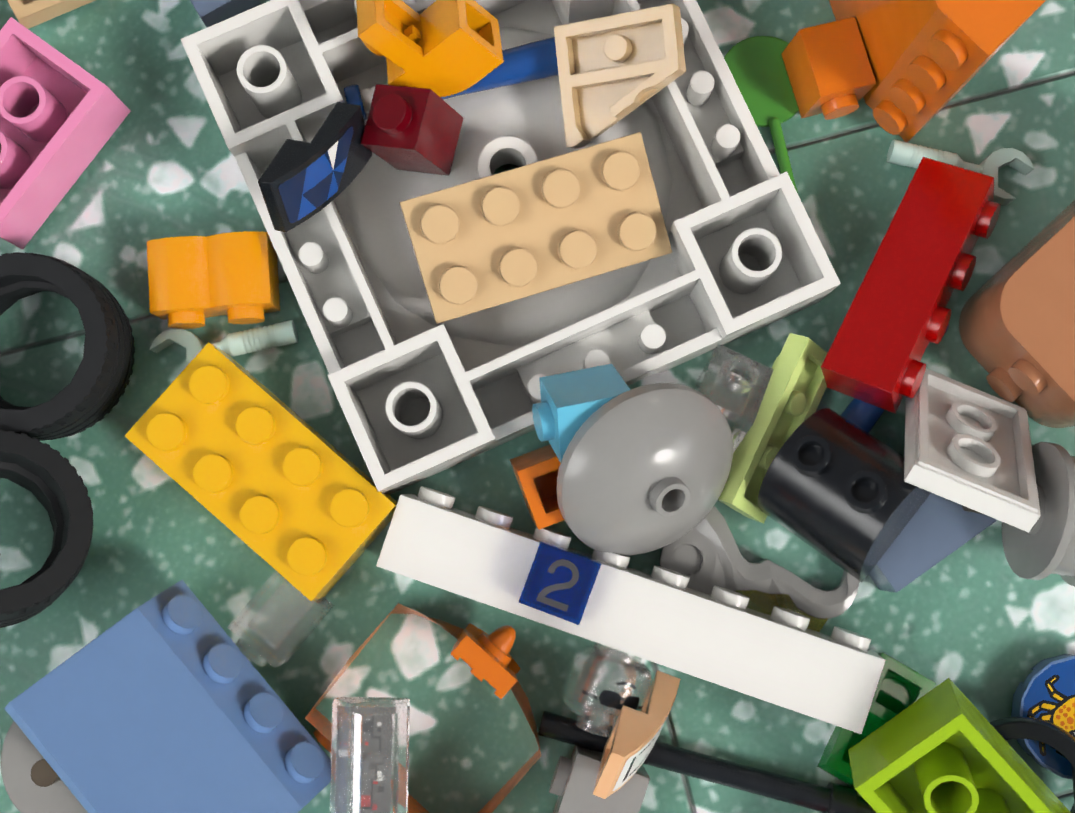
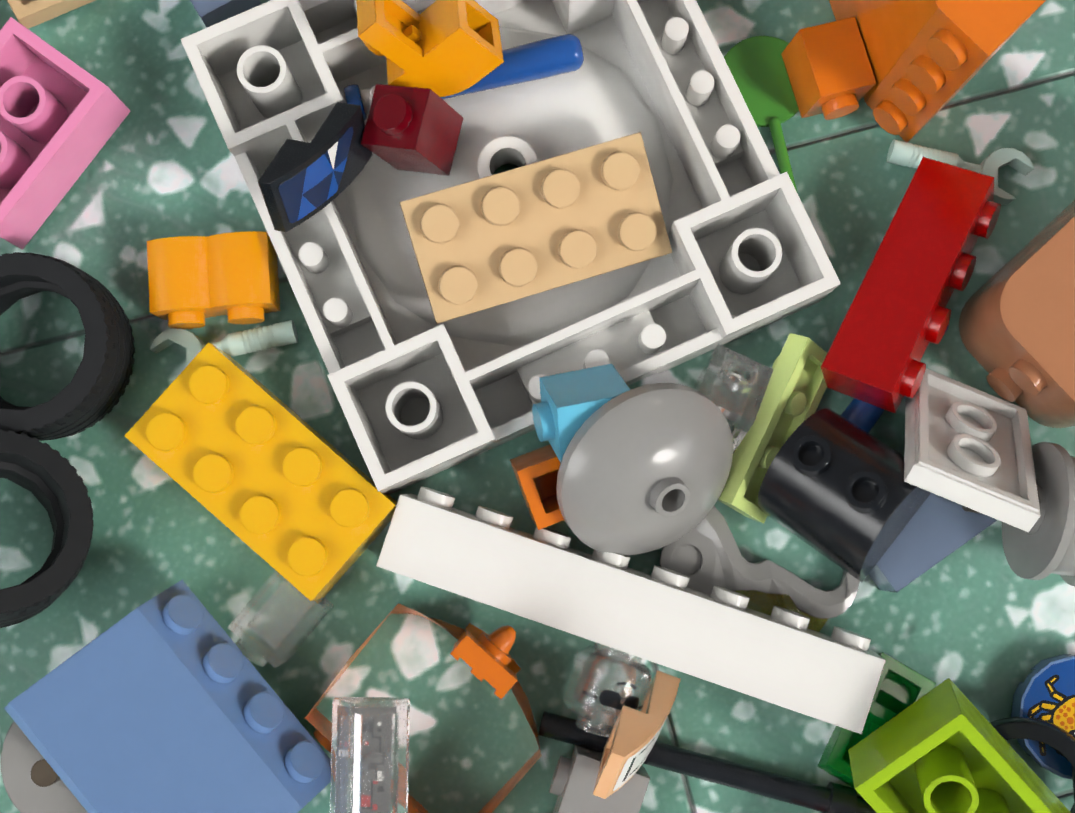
clear blue tile [519,540,602,625] -> none
tan wing [554,3,686,149] -> none

